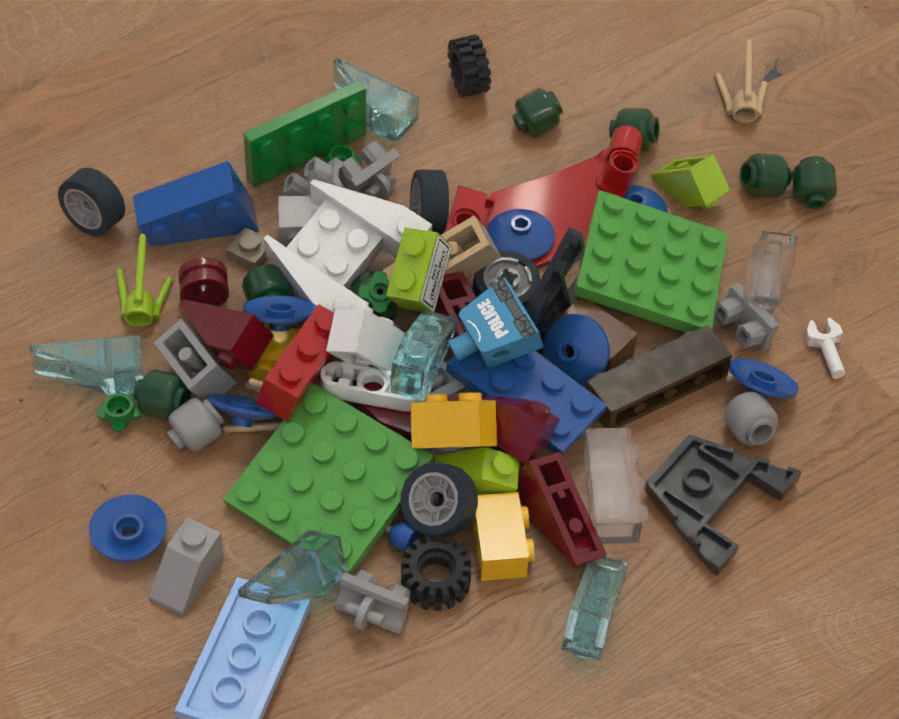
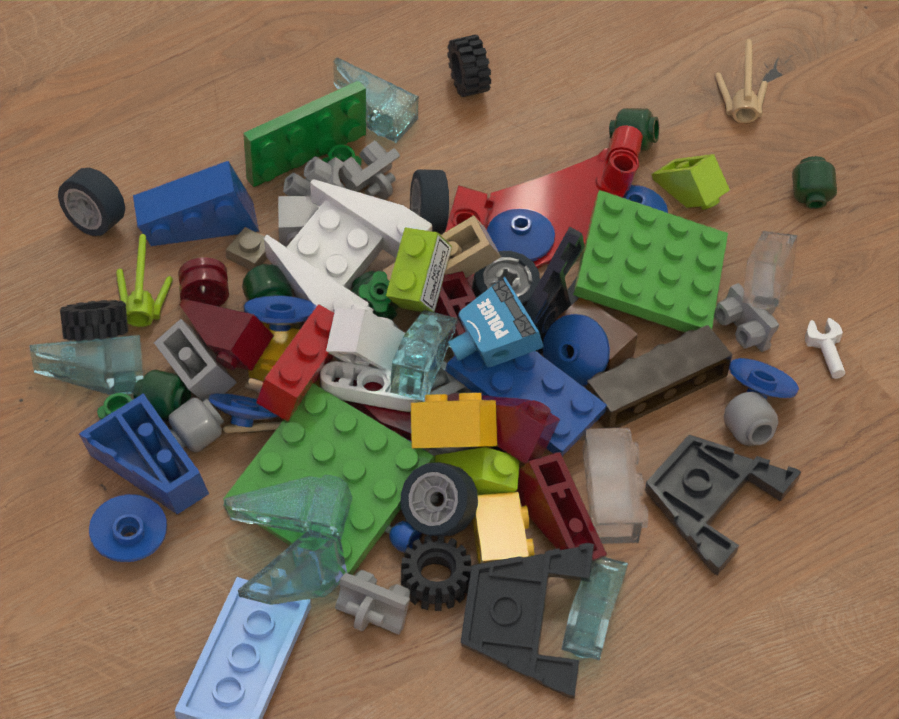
light grey slope [149,517,224,617] -> none
dark green head [512,88,563,137] -> none
dark green head [739,153,792,198] -> none
none -> black tyre [60,300,128,341]
none -> blue wedge [79,394,209,514]
none -> clear light blue slope [223,475,353,540]
none -> black wing [460,543,594,699]

